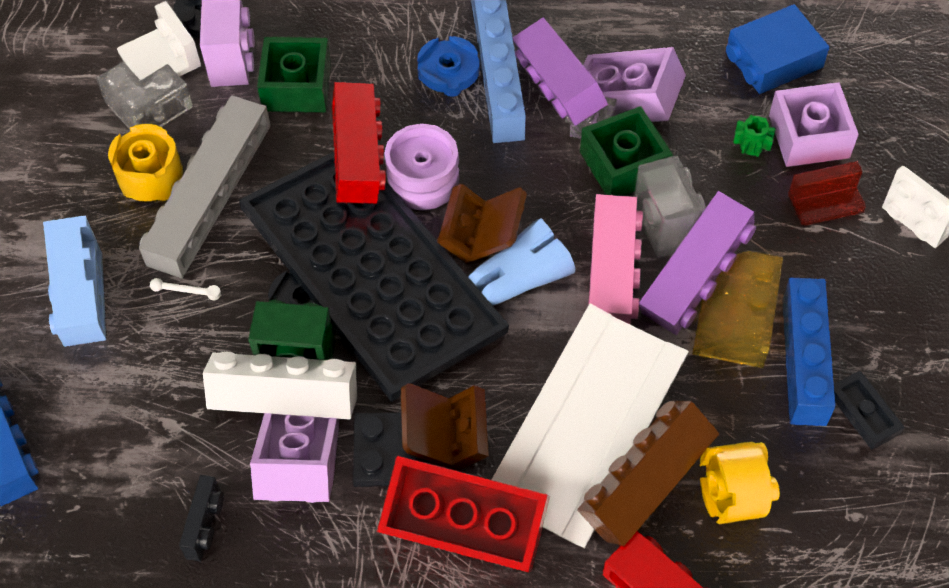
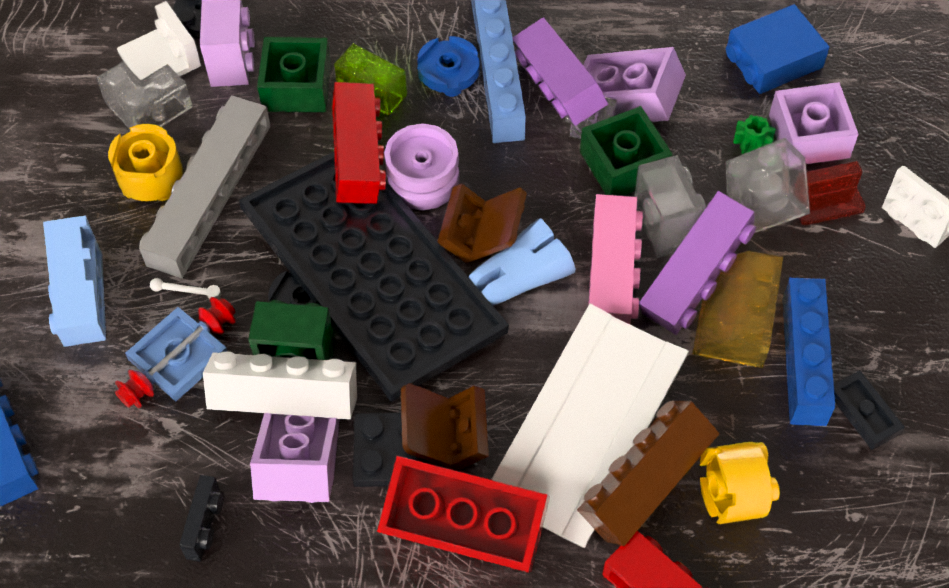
none -> medium blue plate [115,297,236,408]
none -> clear neon green brick [334,43,407,116]
none -> clear brick [725,138,810,233]

